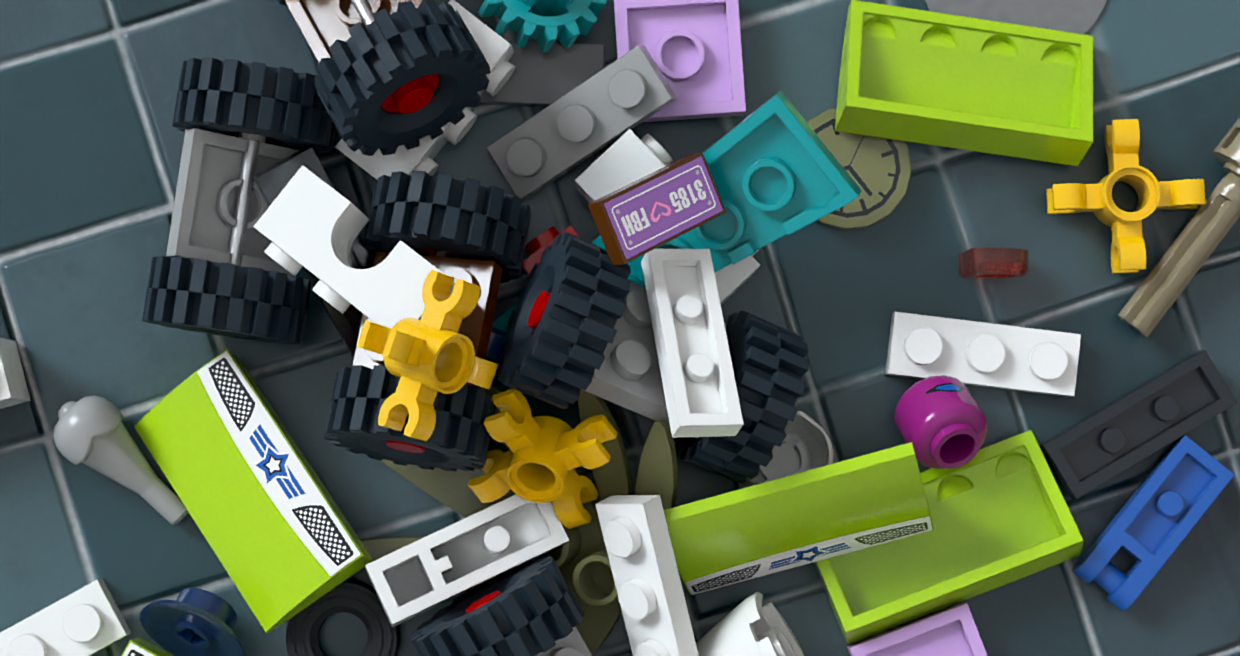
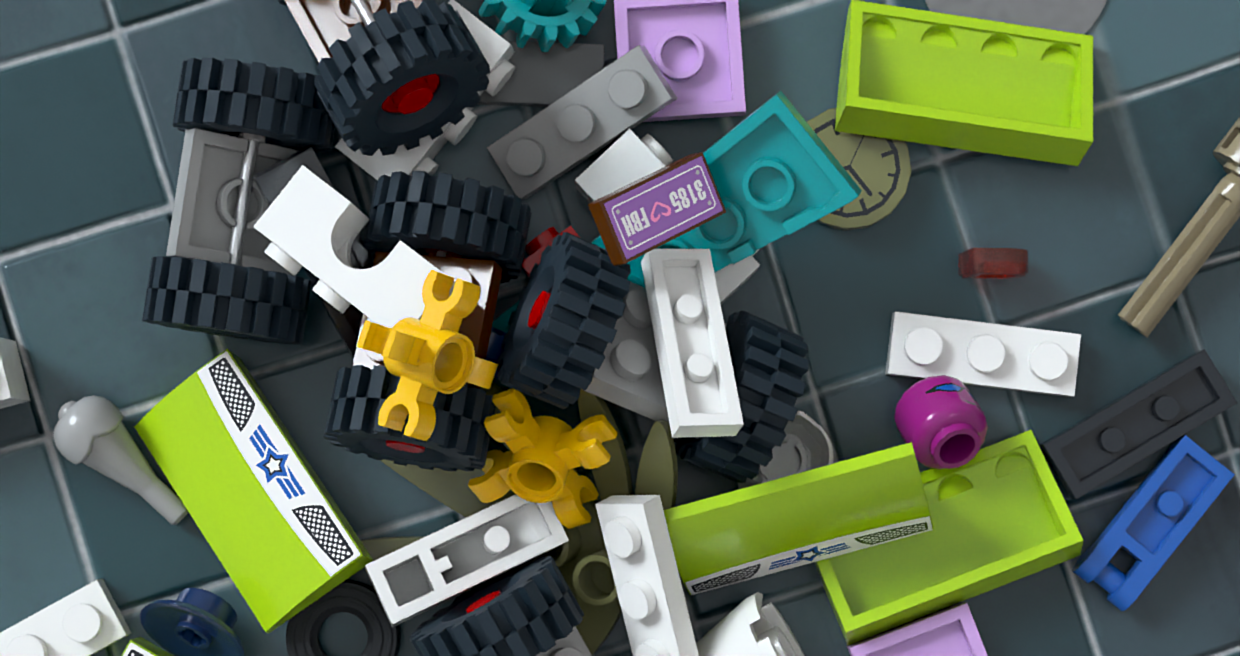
yellow pin [1046,119,1206,274] -> none

